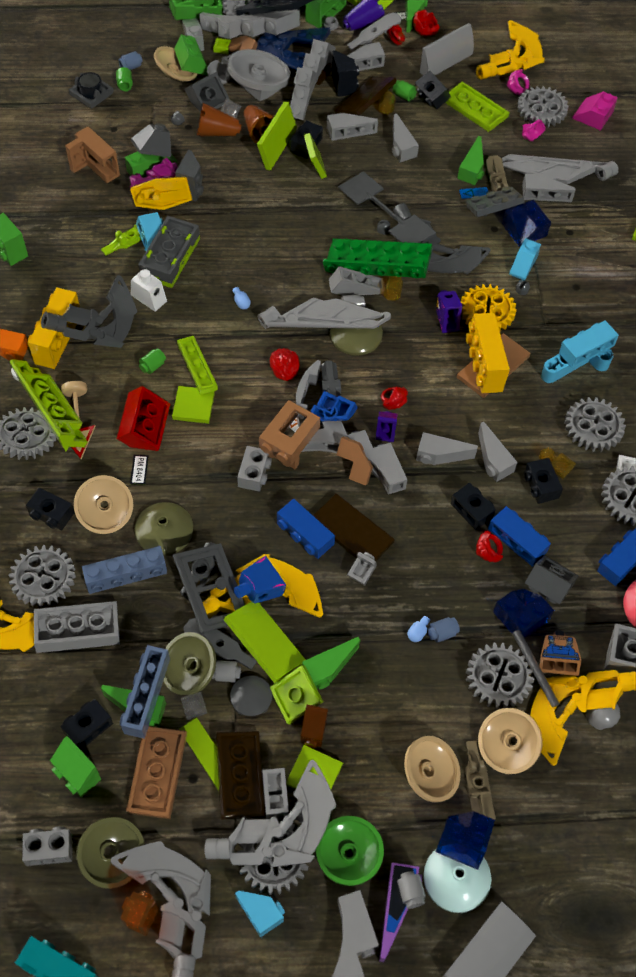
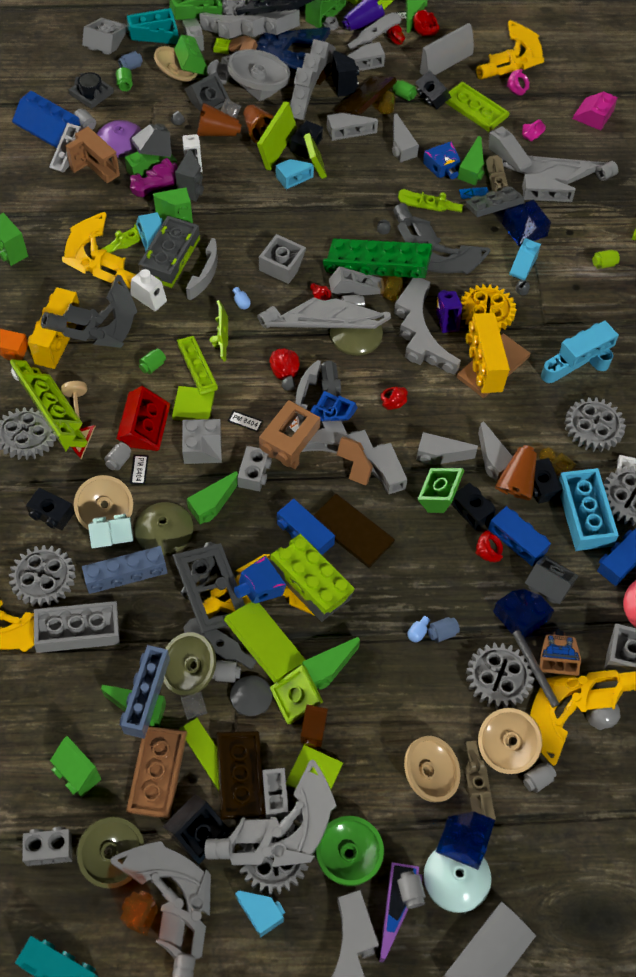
black brick [61,699,114,750] -> none
yellow piece [130,177,192,210] -> none
dark grey hinge [338,171,436,243] -> none
light grey bracket [347,552,377,586] -> none
dark purple slope [375,411,398,442] -> none
light grey gear [517,86,569,127] -> none
none -> blue slope [12,91,81,148]
none -> light grey slope [49,123,83,173]
none -> yellow piece [62,212,137,289]
none -> light grey brick [74,109,96,130]
none -> light grey slope [82,18,128,54]
none -> light aqua brick [88,514,134,548]
none -> medium lavender dish [97,120,141,157]
none -> light grey brick [104,442,131,470]
none -> teal wedge [127,8,179,44]
none -> bright green slope [153,188,193,223]
none -> black slope [163,794,231,865]
none -> white torso [182,134,202,172]
none -> light grey slope [182,419,222,464]
none -> light grey slope [186,238,217,300]
none -> bright green slope [187,471,238,525]
none -> lime piece [209,300,228,362]
none -> sticker [227,410,263,432]
none -> light grey slope [259,234,306,284]
none -> lime piece [269,534,355,622]
none -> medium azure slope [276,159,314,189]
none -> dark grey hinge [282,376,296,391]
none -> red animal [310,283,332,301]
none -> light grey arch [394,278,461,375]
none -> lime piece [398,189,463,212]
none -> bright green slope [417,468,464,513]
none -> blue torso [423,142,460,179]
none -> light grey slope [489,126,532,171]
none -> dark orange cone [495,445,537,500]
none -> light grey brick [523,762,557,793]
none -> medium azure brick [559,468,619,551]
none -> lime brick [592,250,620,269]

